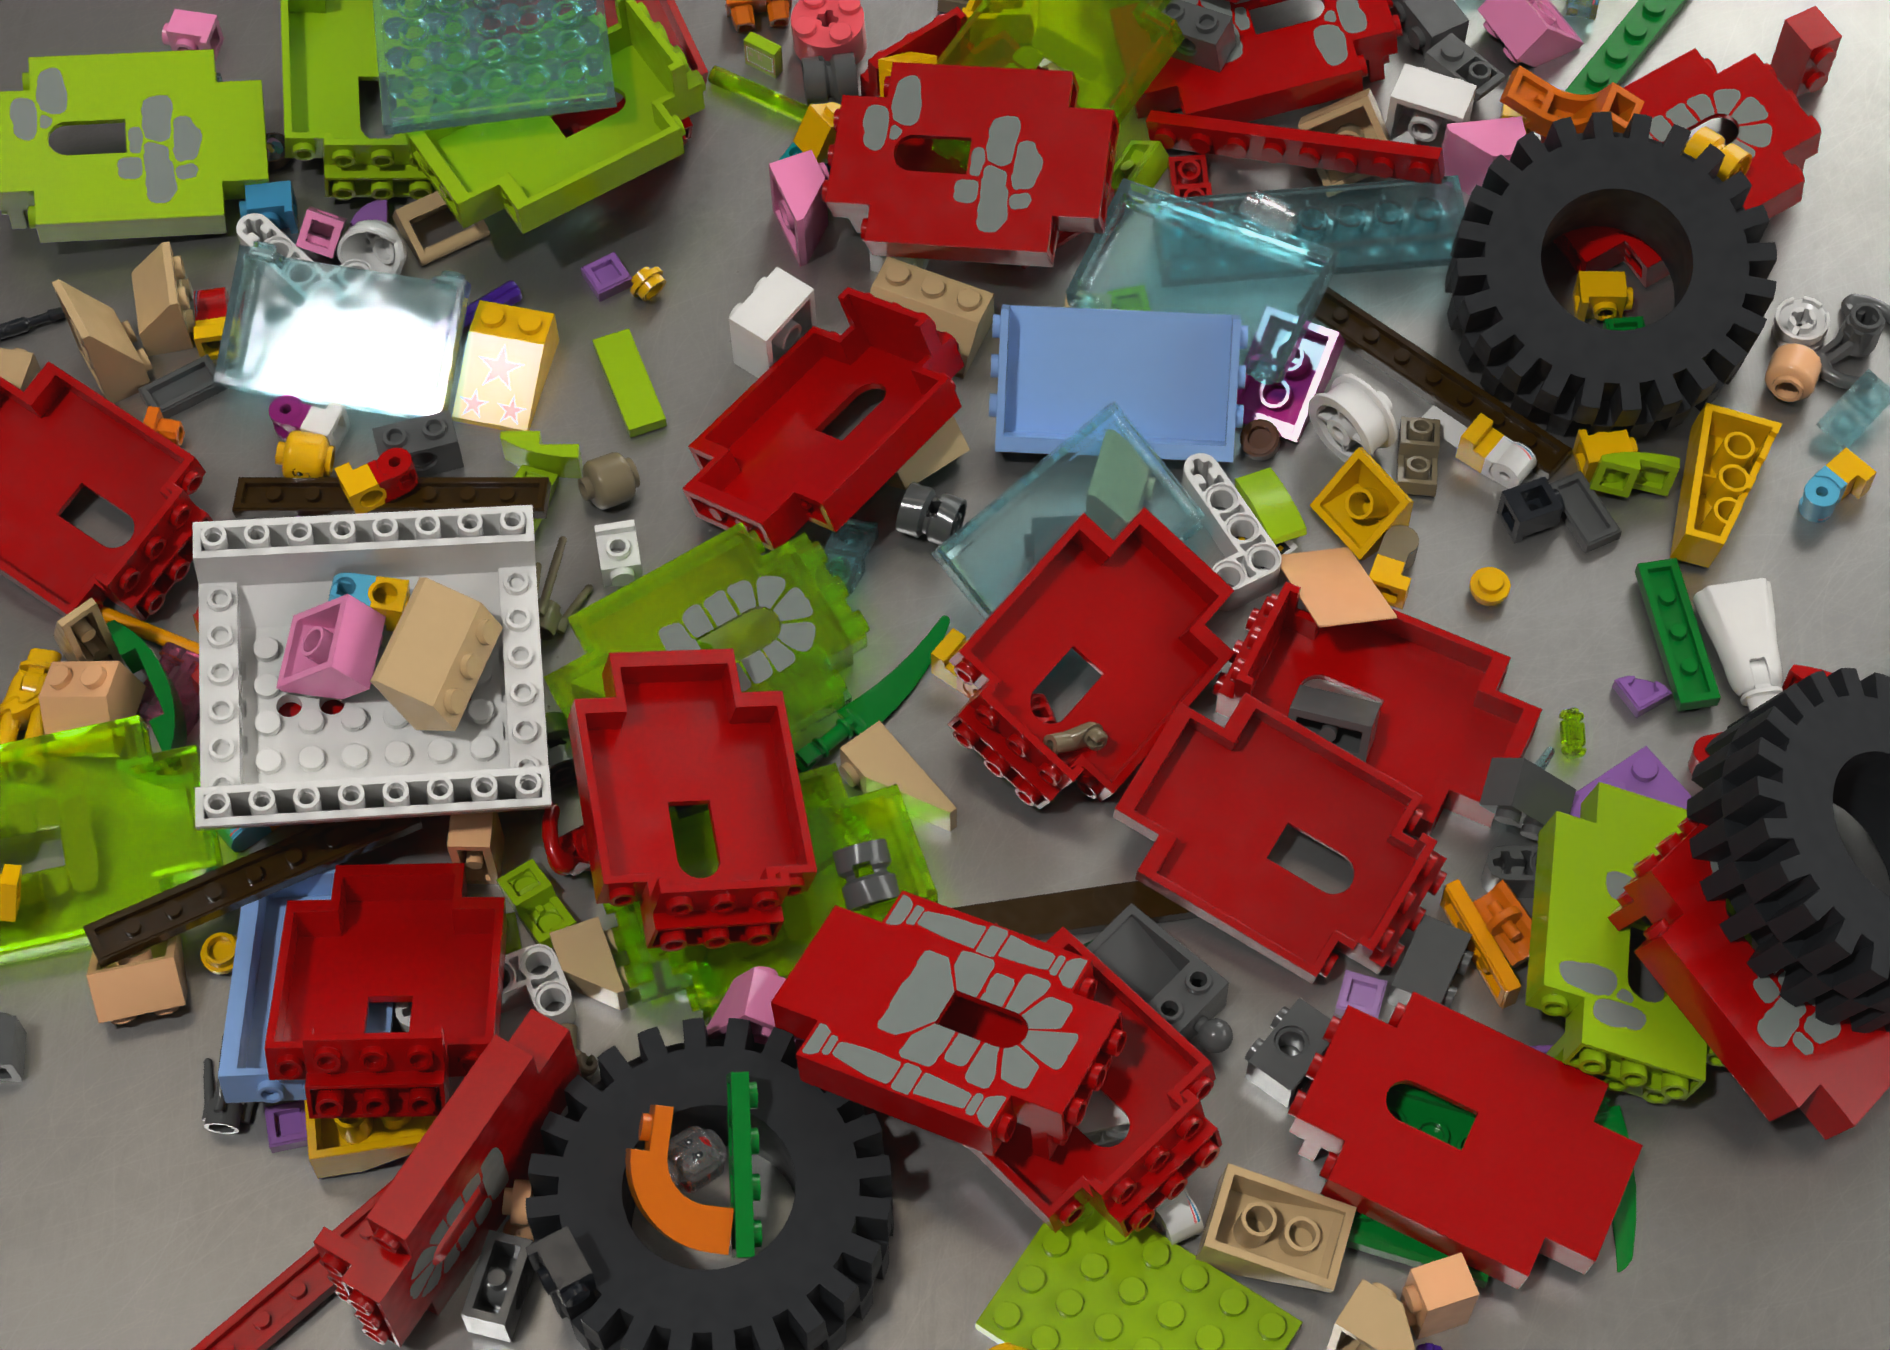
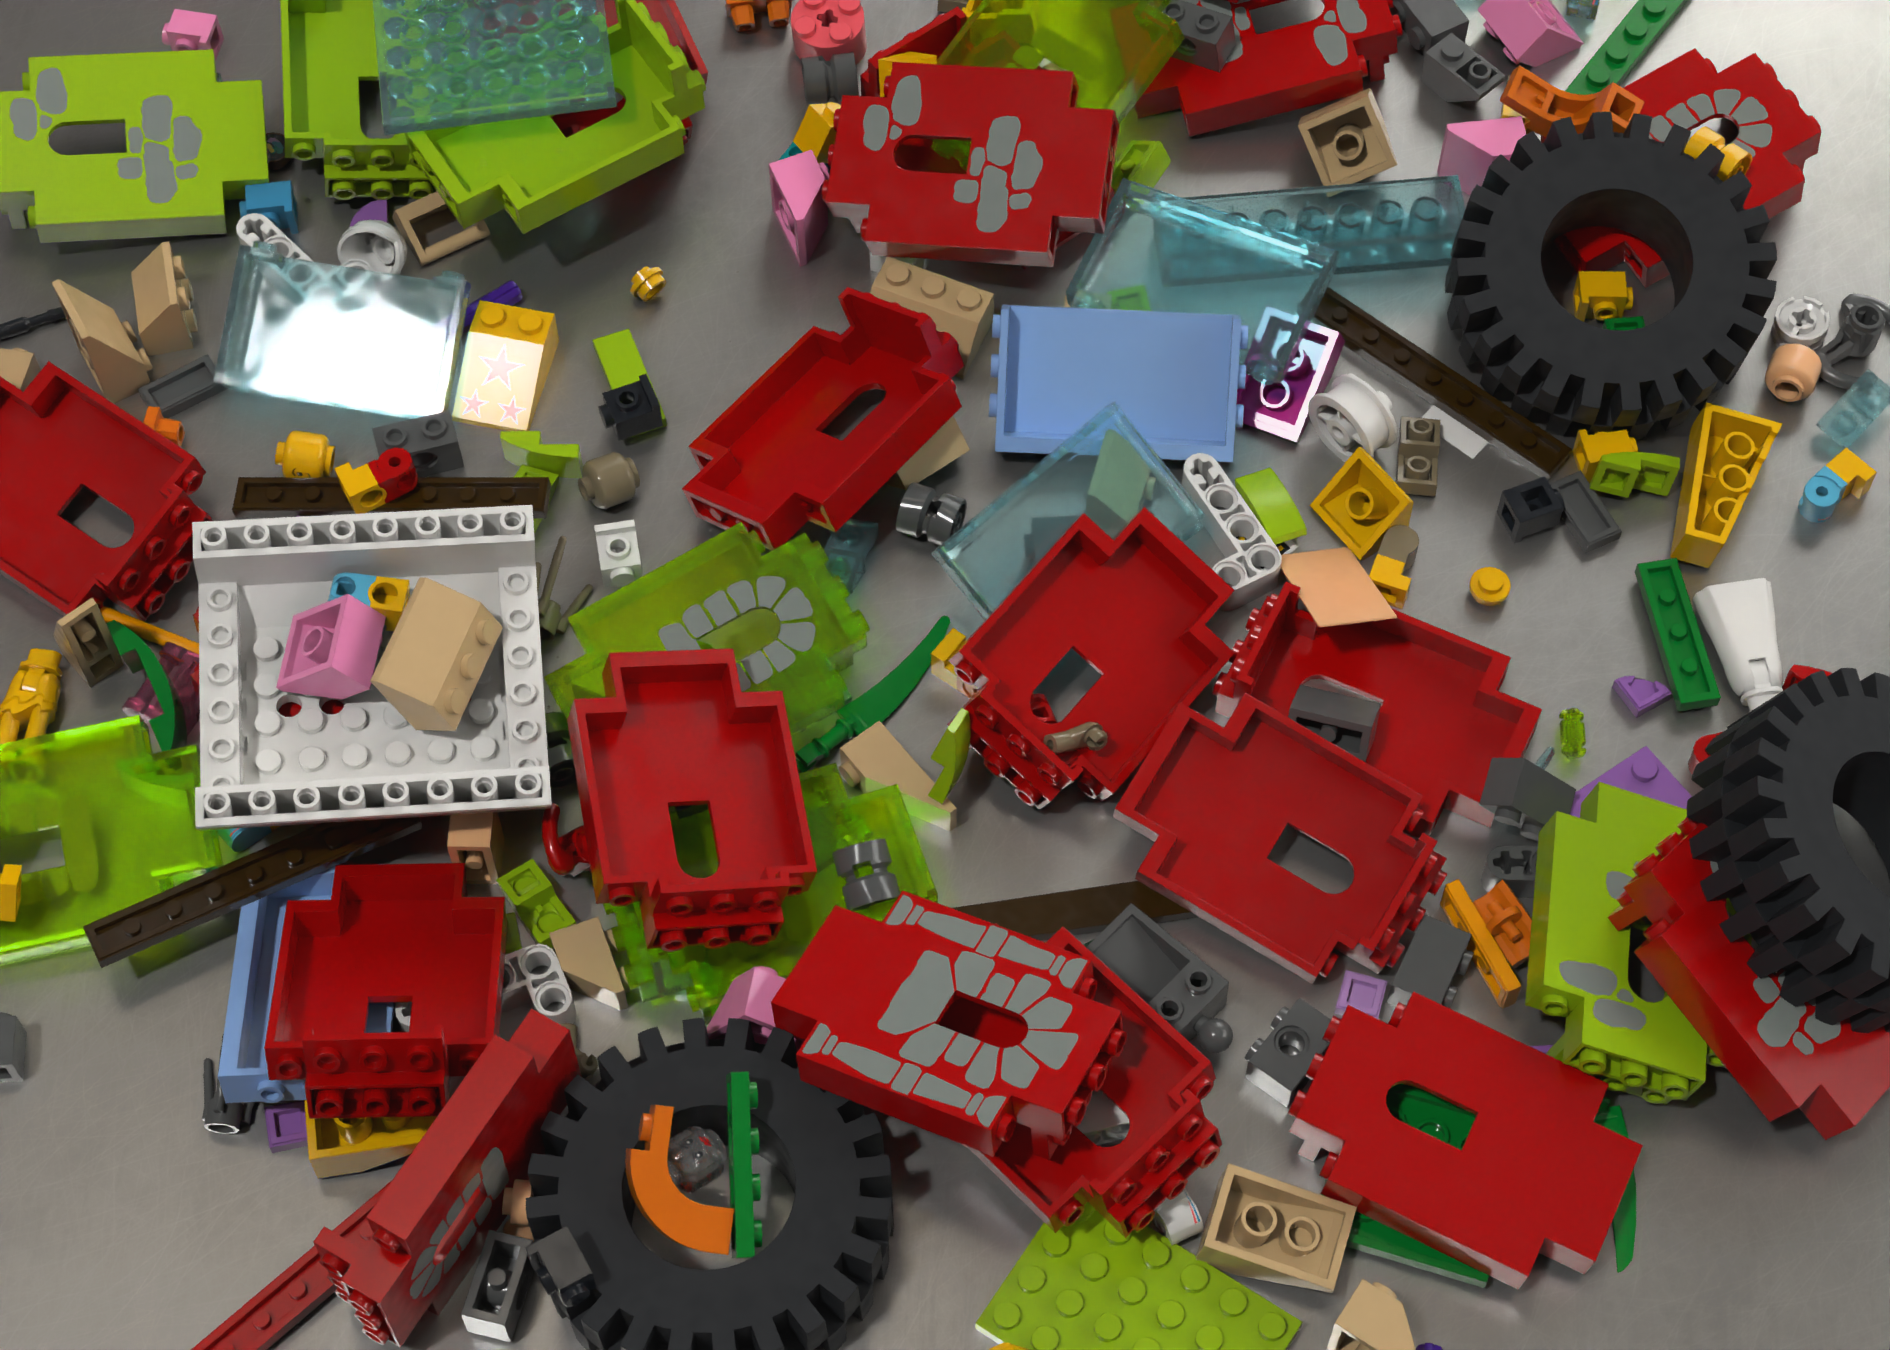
light nougat slope [39,661,146,758] -> none
light nougat slope [86,934,188,1024] -> none
leg [193,287,236,360] -> none
yellow plate [200,932,237,975] -> none
leg [268,395,351,454] -> none
bright pink brick [295,206,347,259] -> none
medium lavender tile [581,252,633,302] -> none
clear neon green piece [708,65,809,123] -> none
white brick [729,267,817,378] -> none
lime tile [743,31,783,79] -> none
red plate [1146,110,1445,185] -> none
red slope [1167,154,1215,223] -> none
clear brick [1238,190,1299,242] -> none
reddish brown tile [1240,419,1281,461] -> none
white brick [1386,63,1477,148] -> none
light nougat brick [1400,1252,1479,1340] -> none
leg [1455,413,1537,489] -> none
red brick [1770,6,1842,97] -> none
none -> black brick [598,374,663,441]
none -> lime slope [928,708,971,804]

